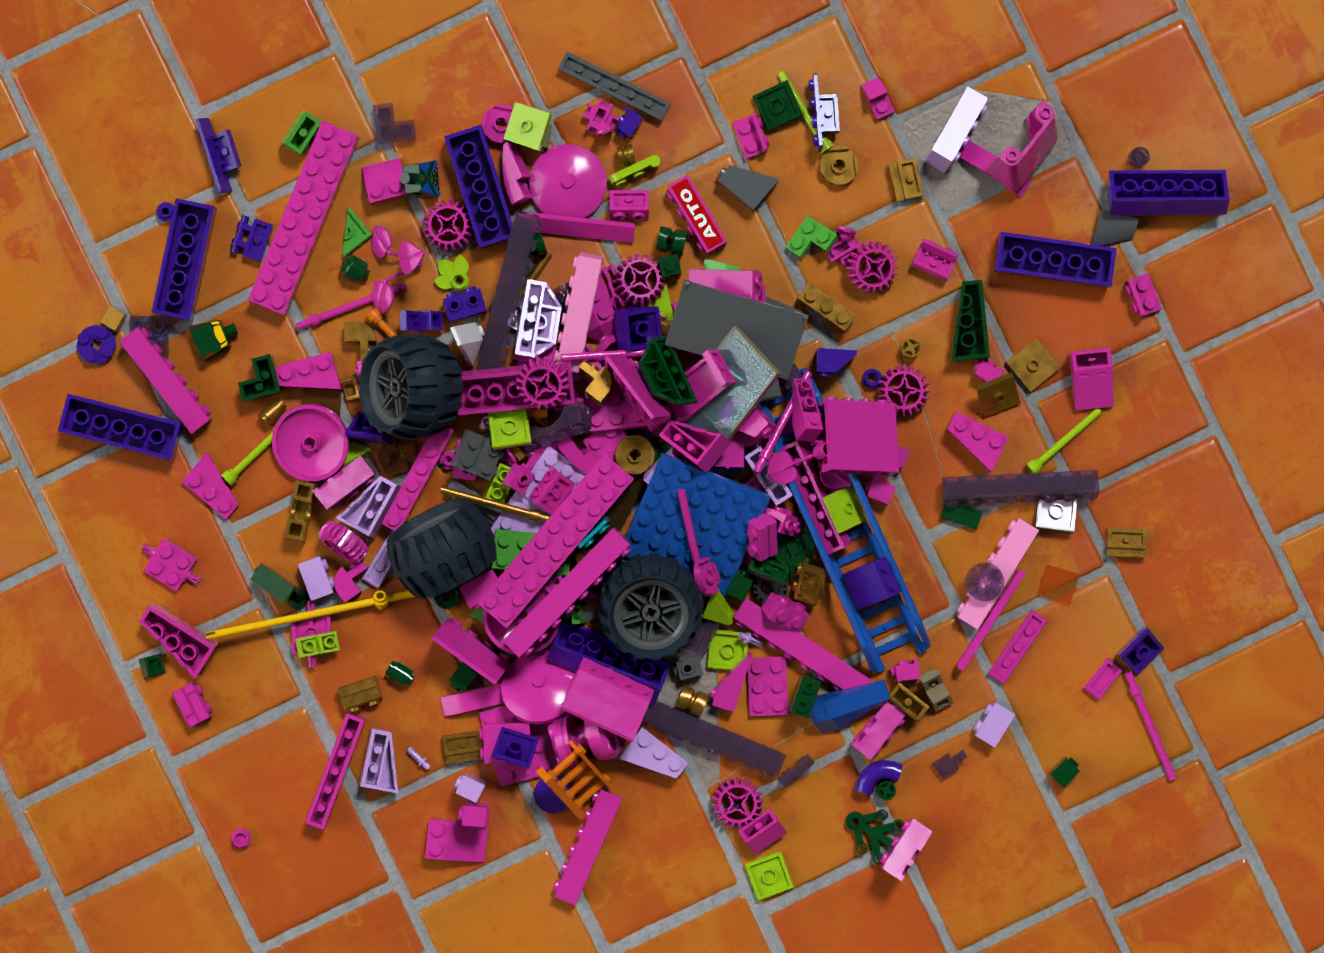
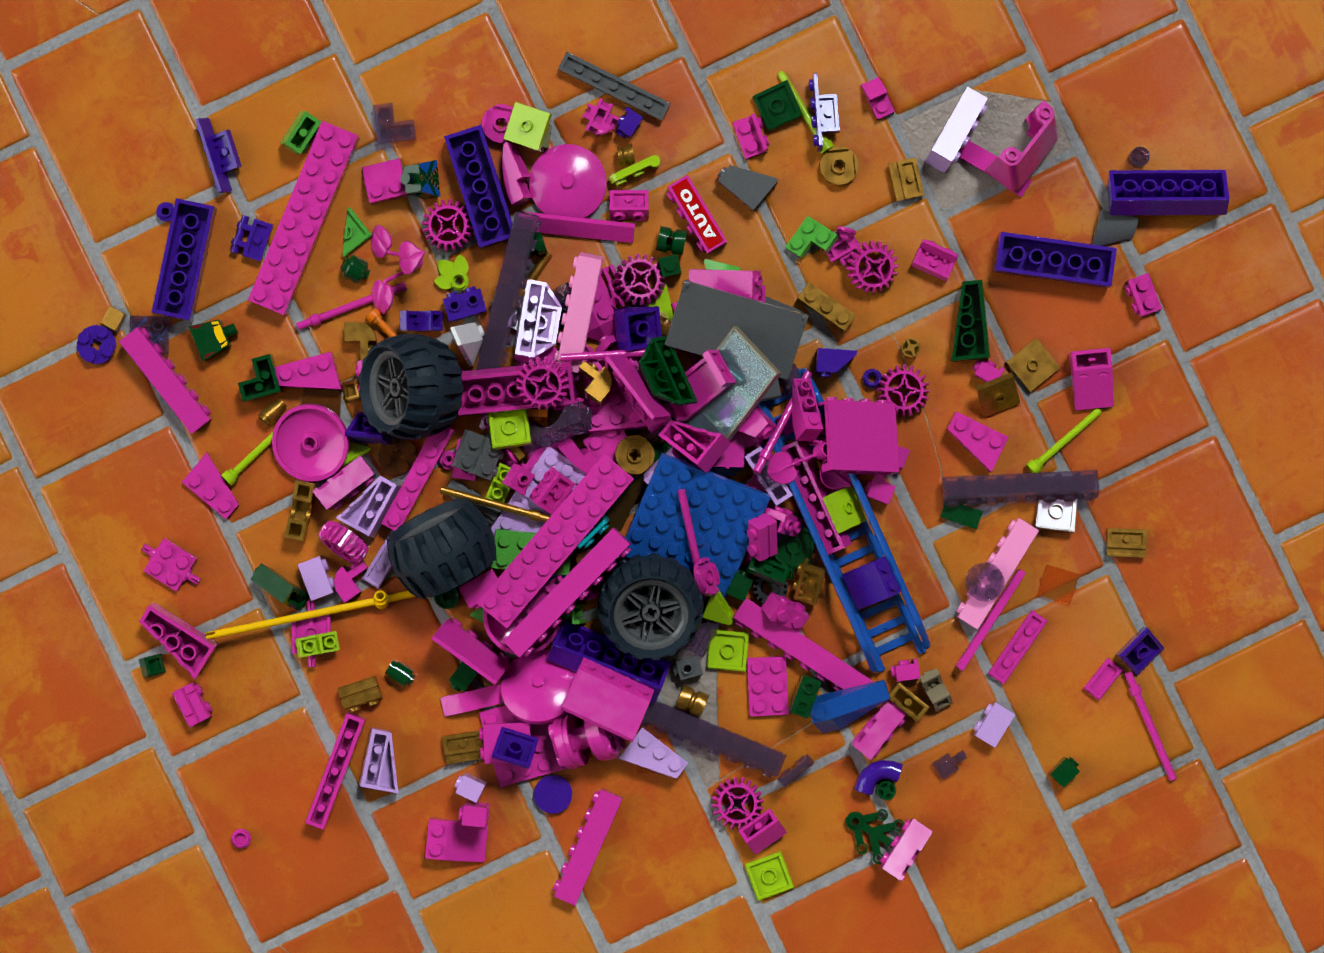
dark purple brick [58,393,184,461] -> none
lavender piece [407,747,431,770] -> none
orange fence [536,740,615,820] -> none
dark pink slope [710,652,752,712] -> none
lavender piece [738,632,764,647] -> none

